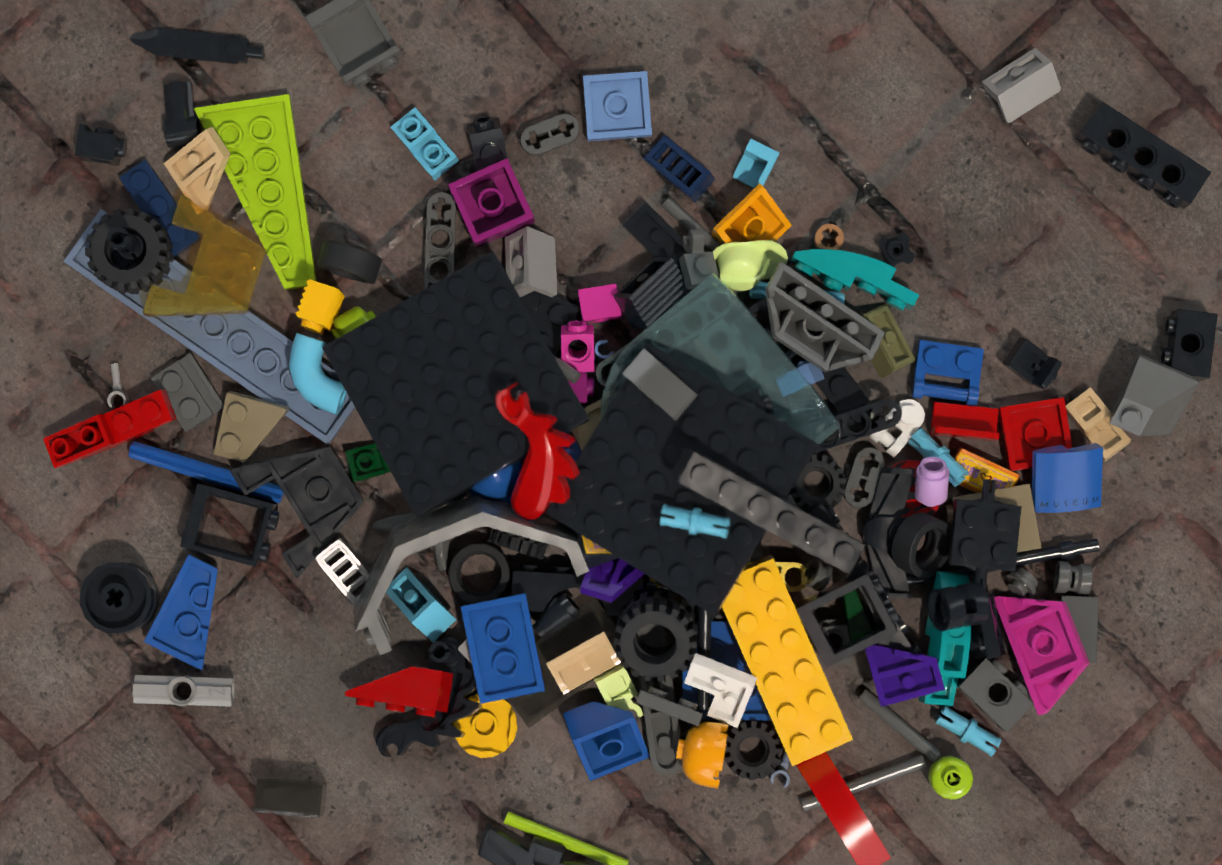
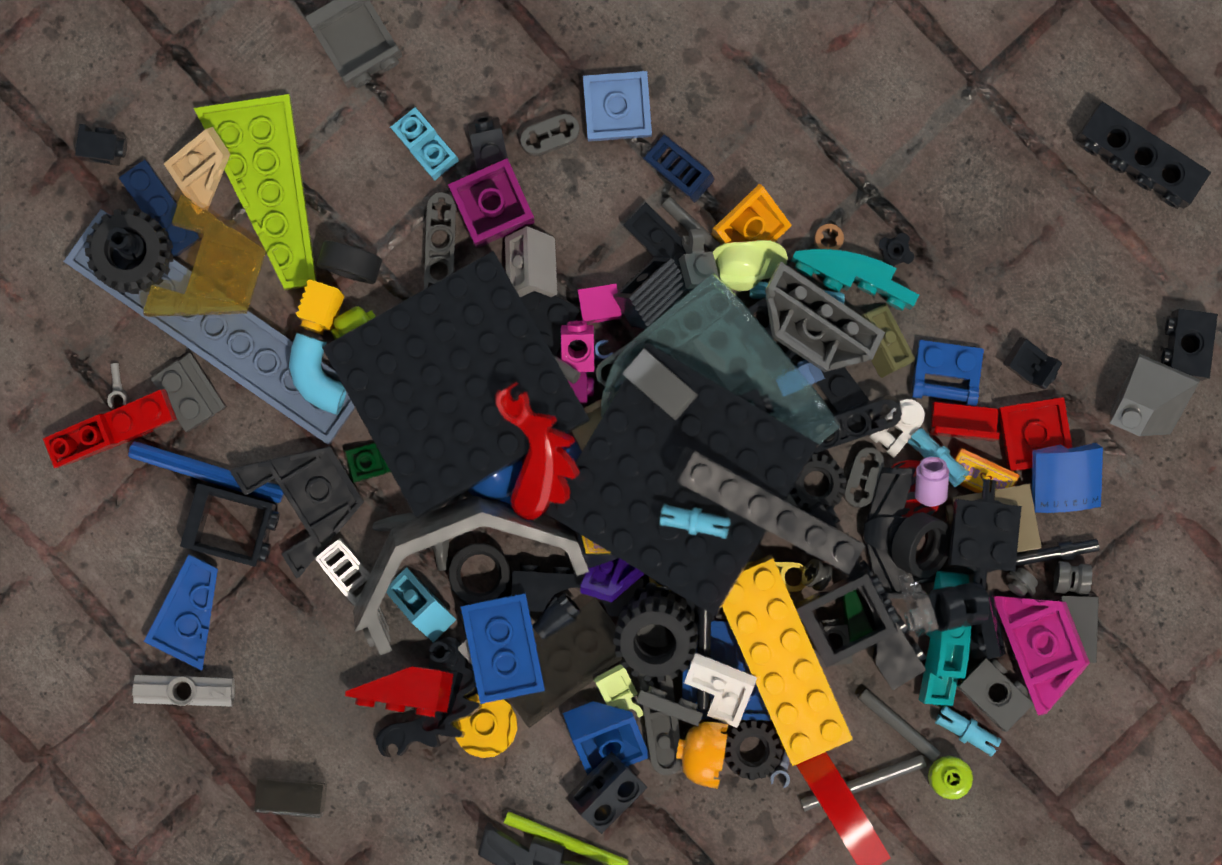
black wheel [80,562,159,634] -> none
black piece [130,28,265,64] -> none
black piece [164,81,201,148] -> none
dark tan wing [214,391,289,463] -> none
black tyre [487,528,548,559] -> none
tan hinge [546,631,621,694] -> none
medium azure panel [733,139,779,189] -> none
dark purple wing [865,645,945,707] -> none
light grey panel [982,48,1061,123] -> none
tan slope [1066,387,1131,462] -> none
none -> black brick [566,751,648,834]
none -> clear wing [898,573,939,637]

